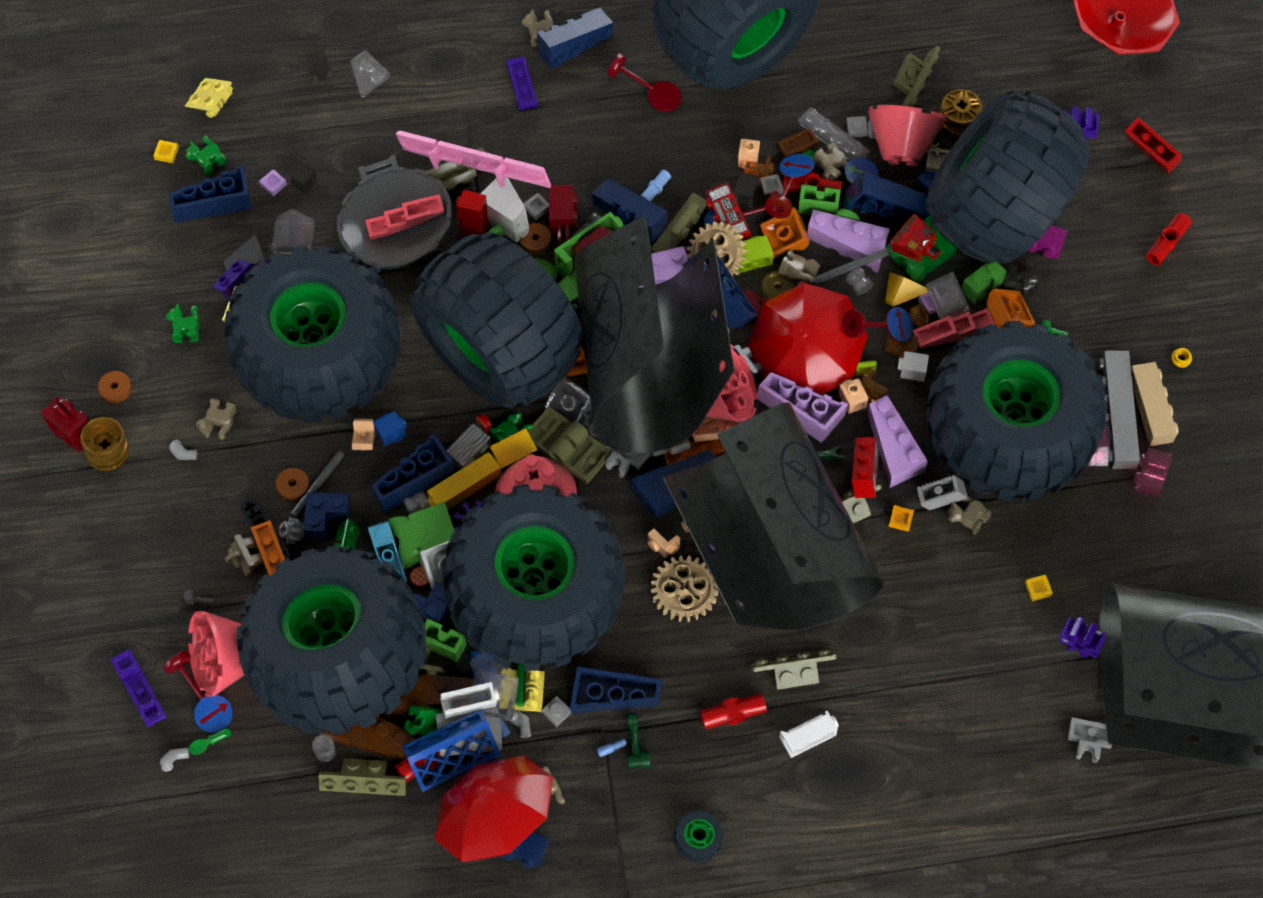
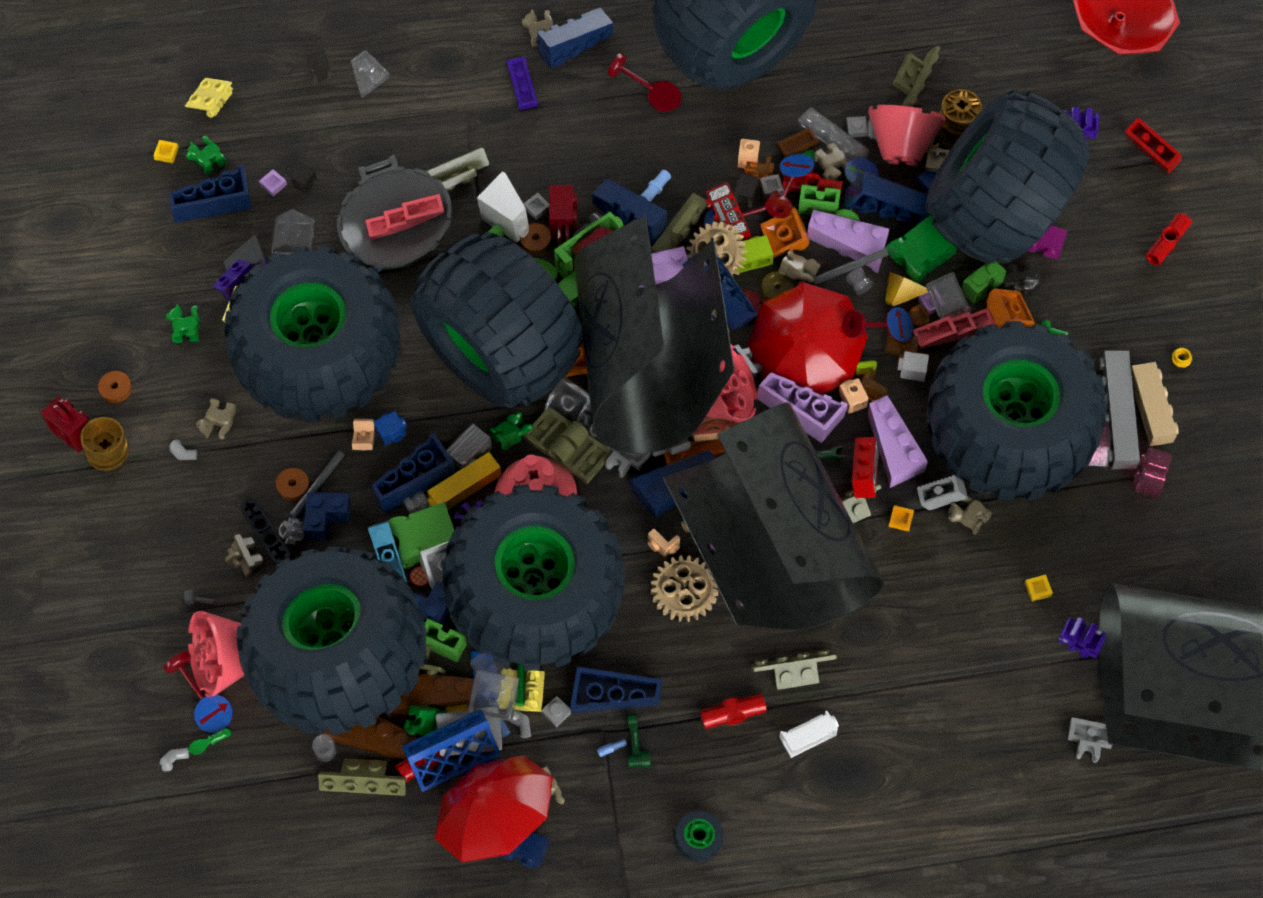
dark purple slope [111,649,167,728] -> none
orange tile [251,520,286,576] -> none
green hinge [334,518,359,551] -> none
bright pink piece [396,131,551,188] -> none
white window [440,682,499,719] -> none
red brick [456,190,490,237] -> none
red tile [476,413,492,434] -> none
yellow panel [490,429,537,469] -> none
red torso [891,214,941,262] -> none

